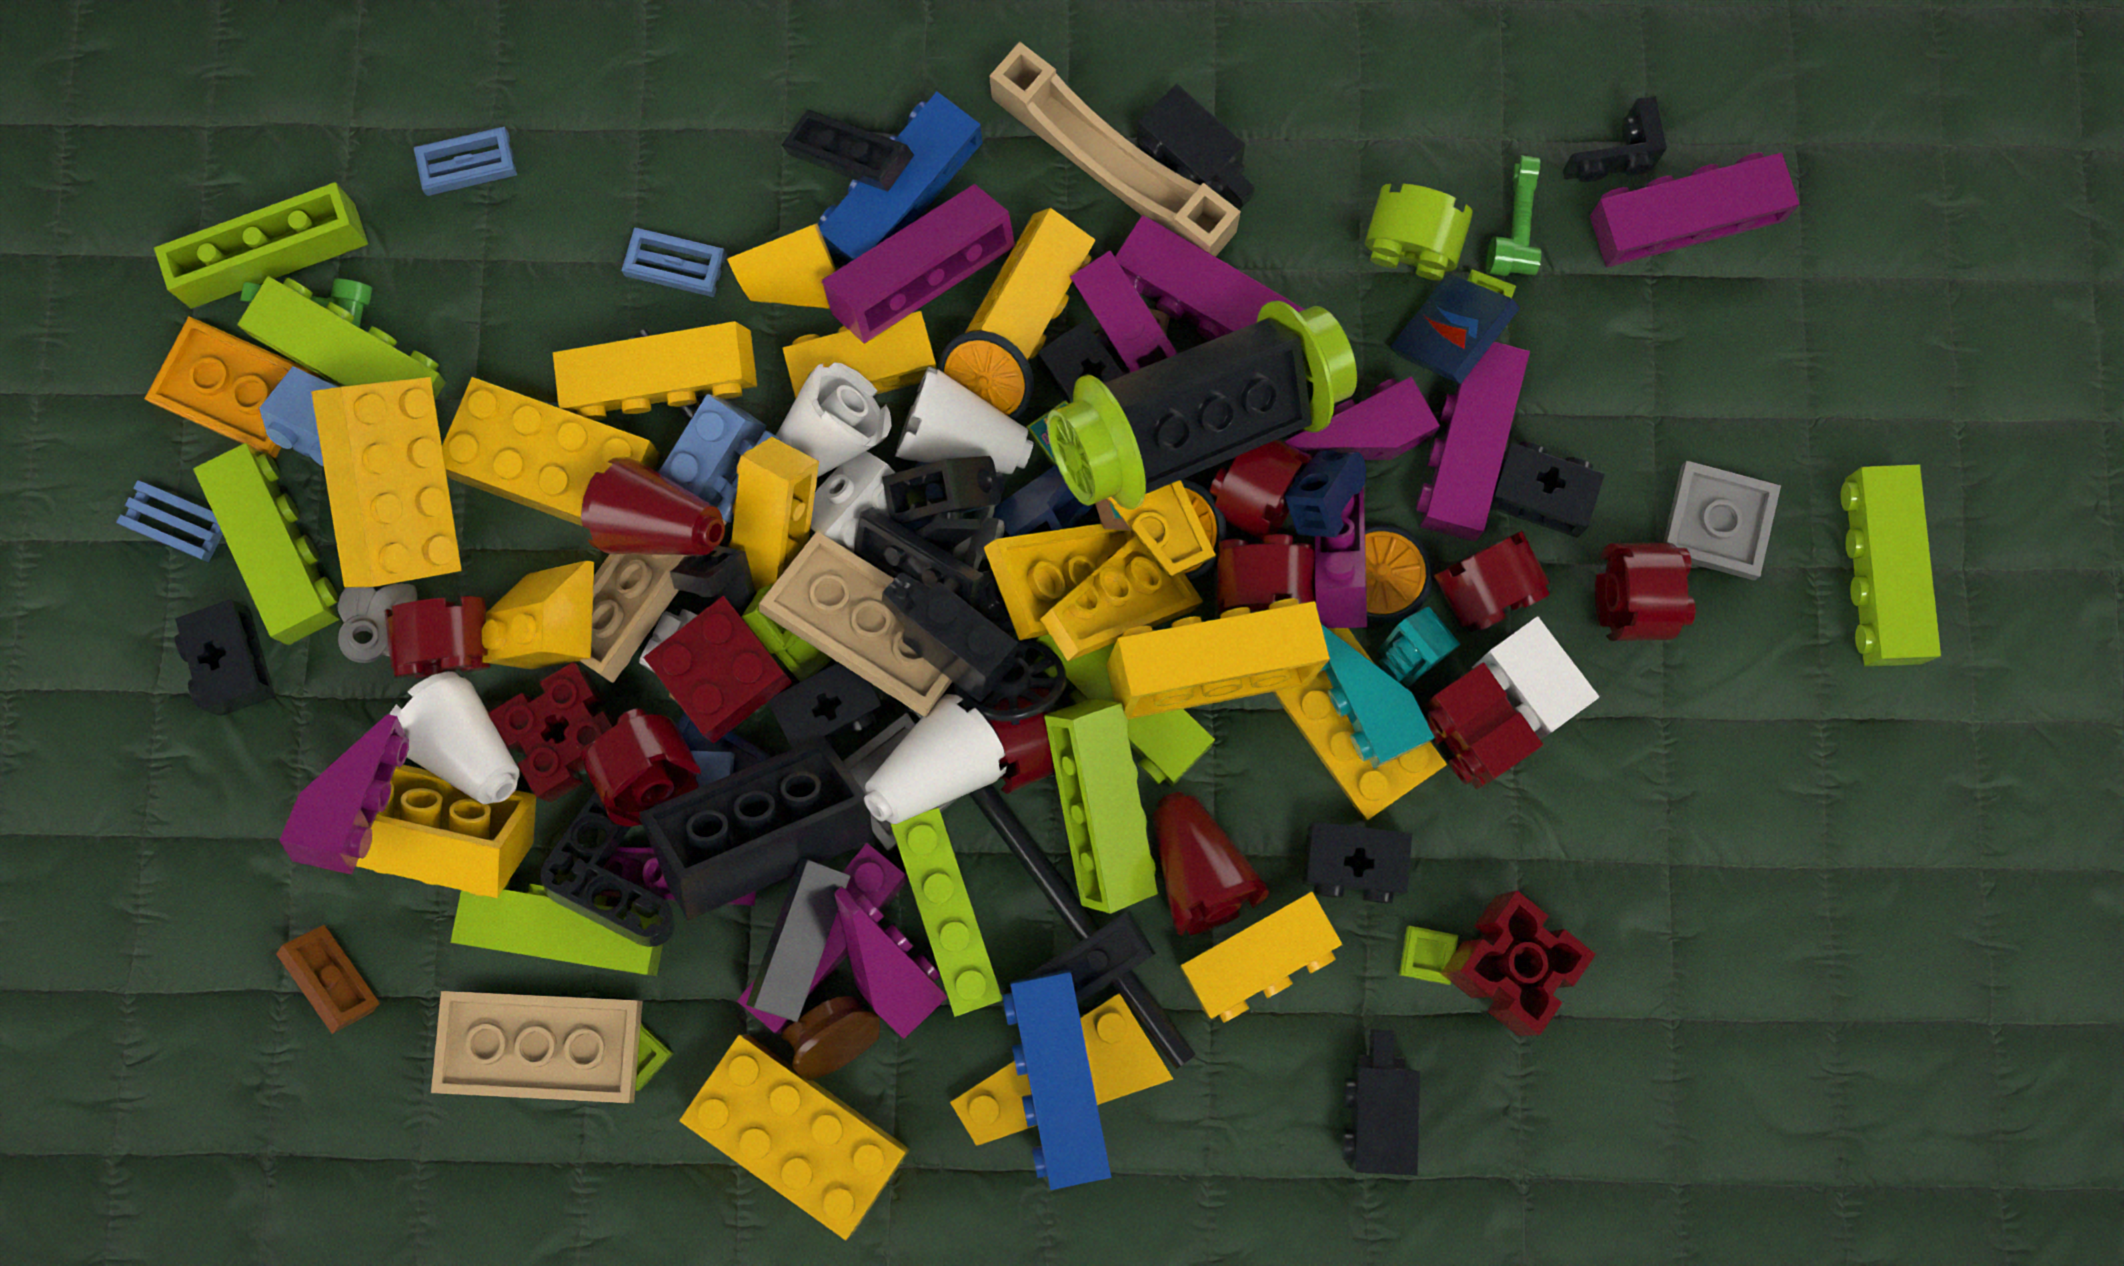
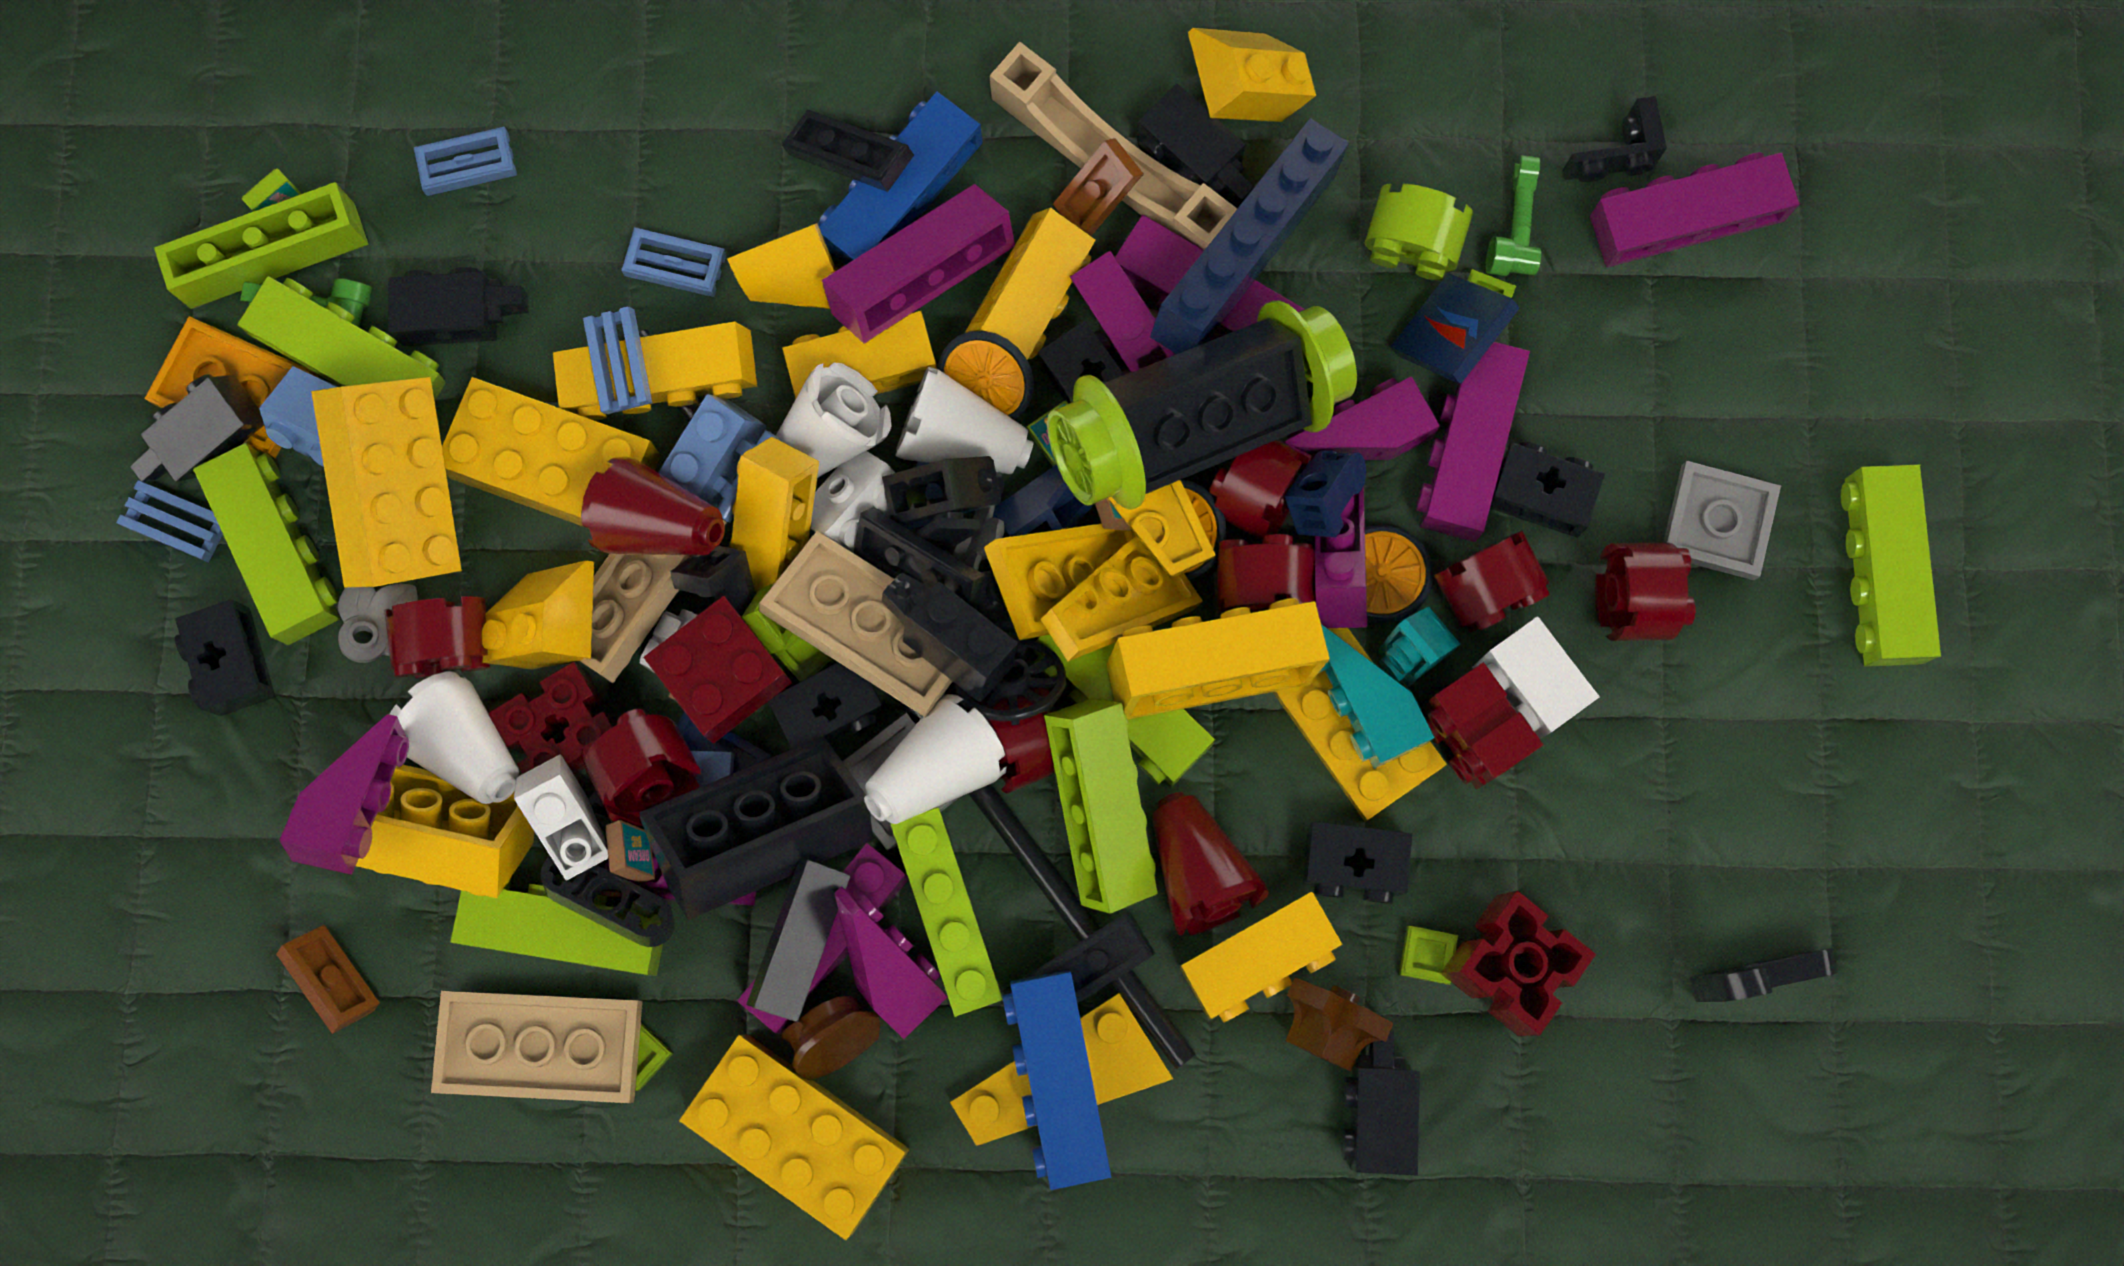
none -> hinge [130,374,264,482]
none -> lime tile [242,168,301,212]
none -> black hinge [388,267,529,347]
none -> white slope [514,754,608,881]
none -> medium blue tile [583,306,652,414]
none -> tile [605,820,655,884]
none -> dark orange plate [1053,138,1144,236]
none -> dark blue brick [1150,119,1350,354]
none -> yellow slope [1188,28,1316,122]
none -> reddish brown brick [1285,977,1394,1072]
none -> black beam [1689,948,1839,1002]

